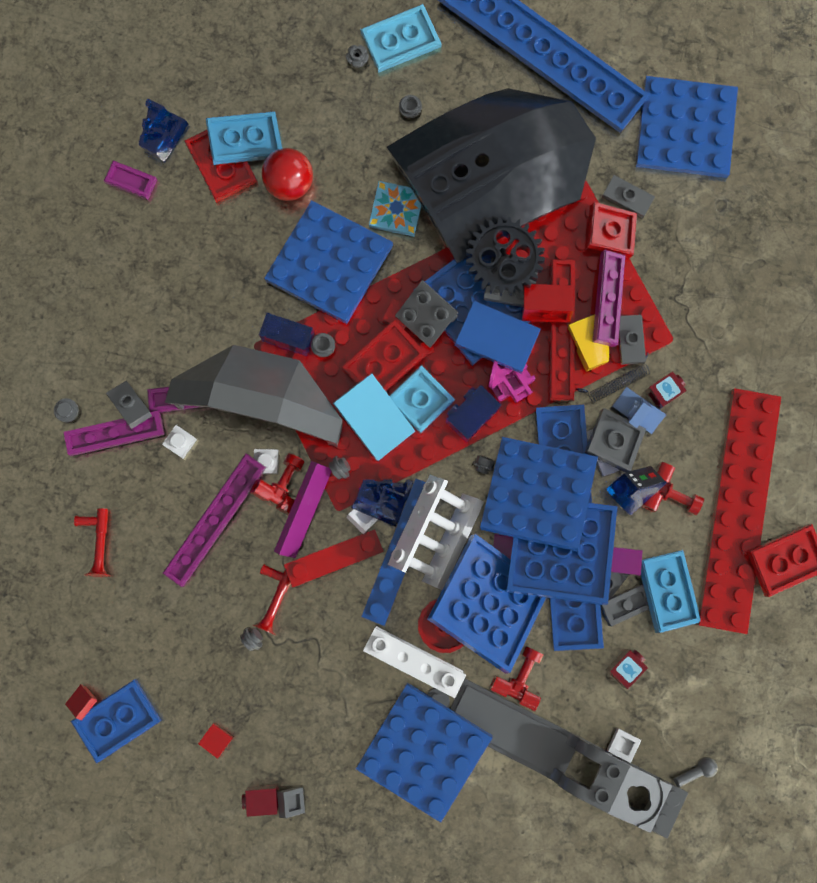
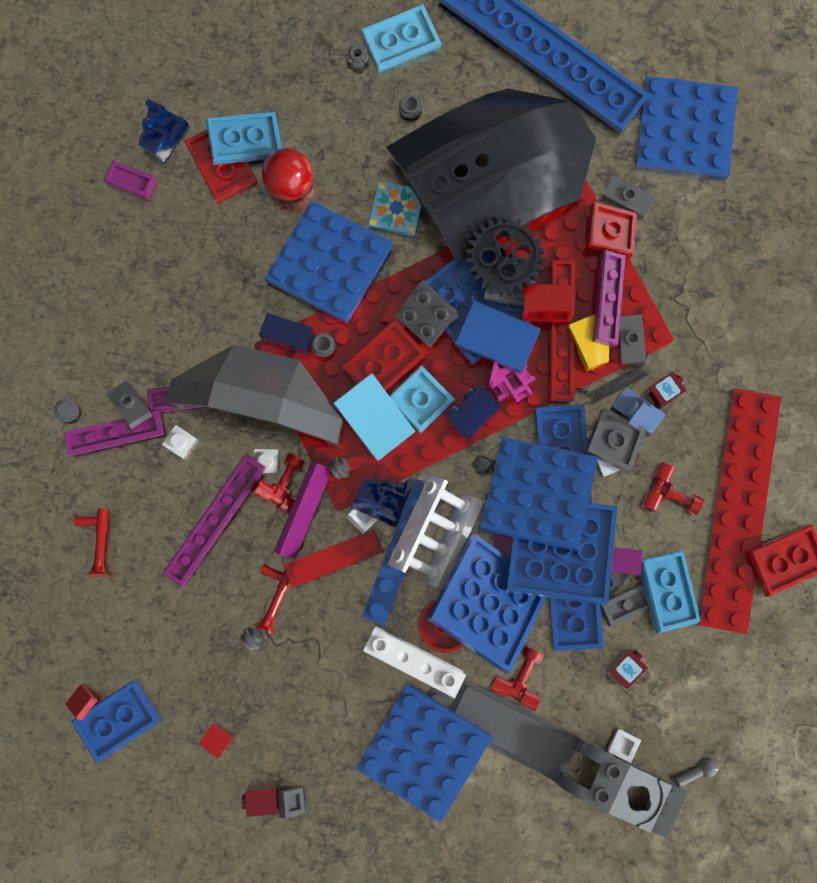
clear blue slope [606,466,667,516] -> none

